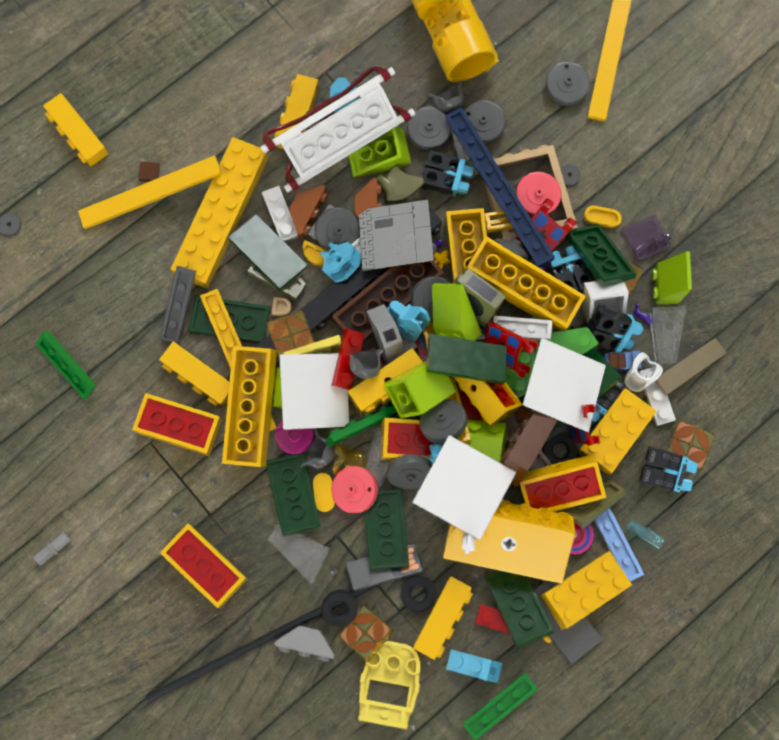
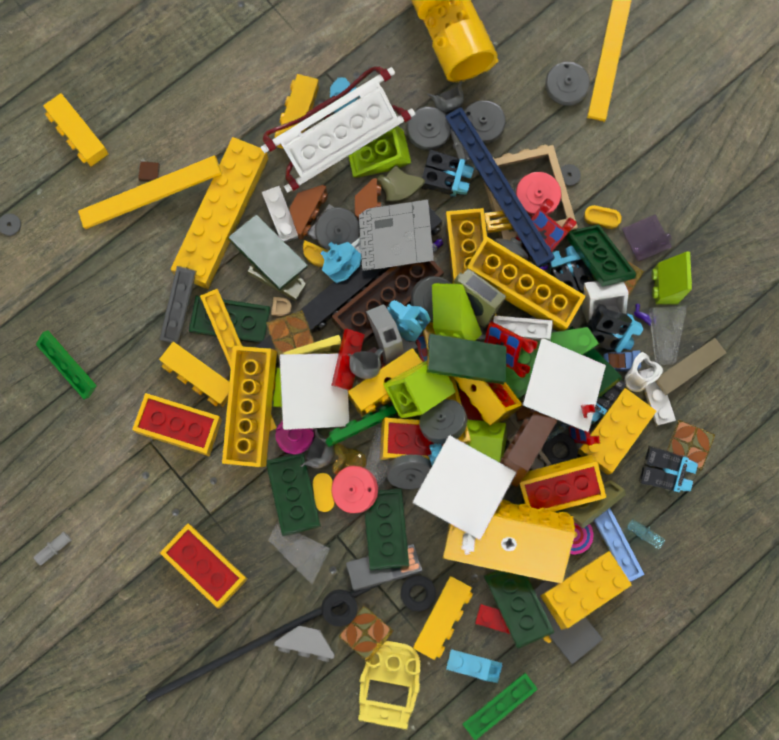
yellow plant [434,250,450,269] -> none

